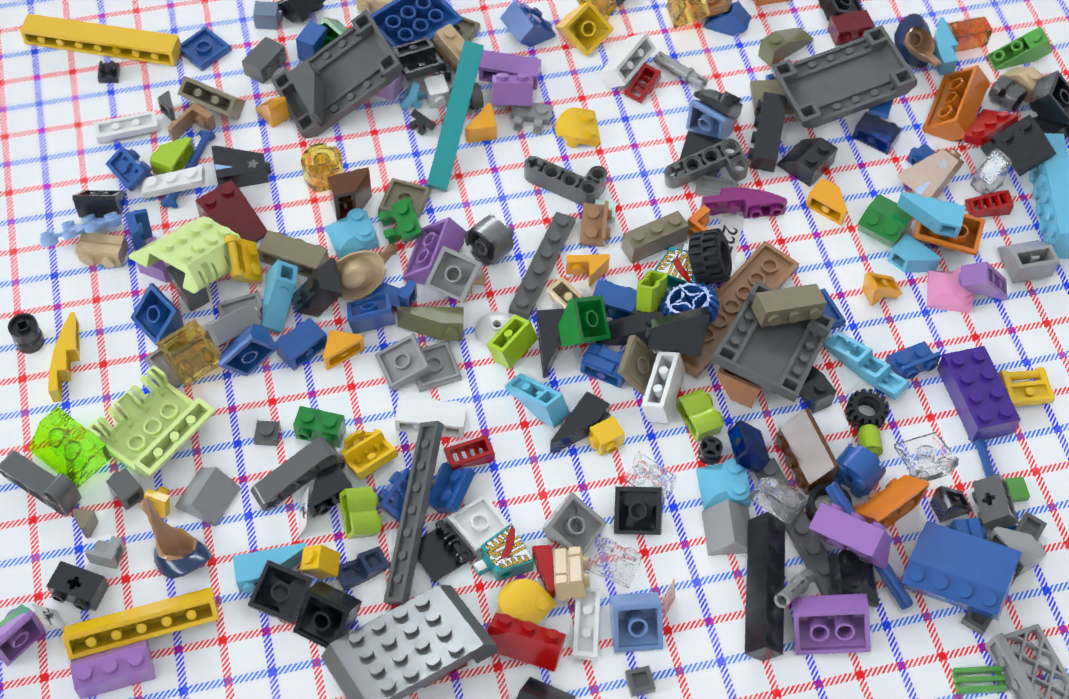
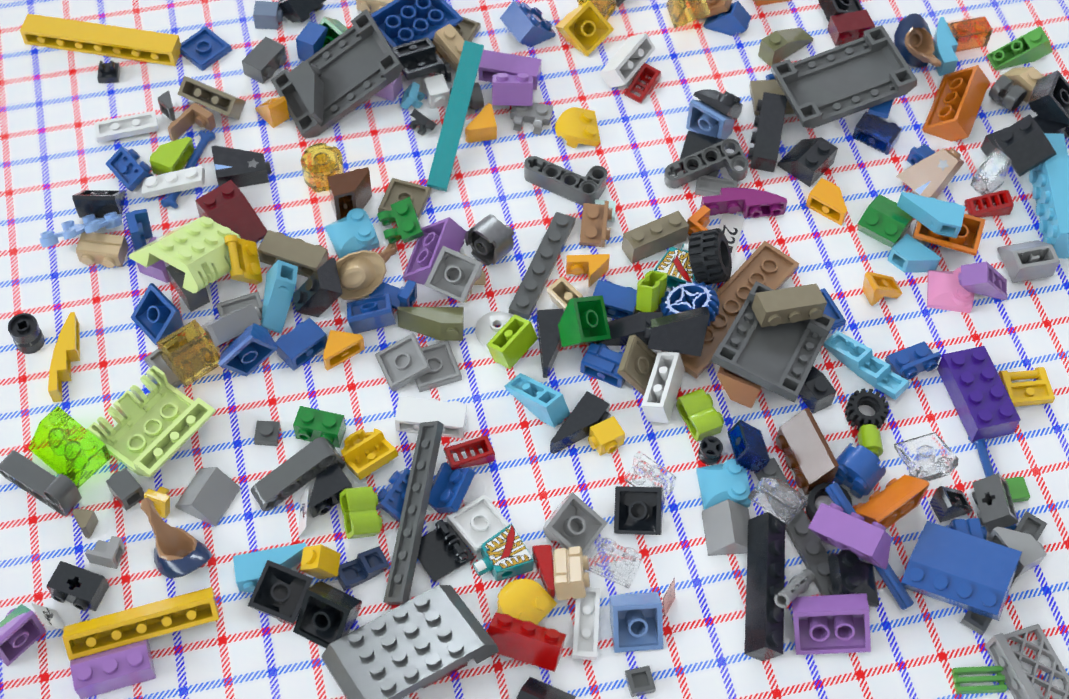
light grey pin [654,51,708,90] -> none
red wing [964,109,1018,146] -> none

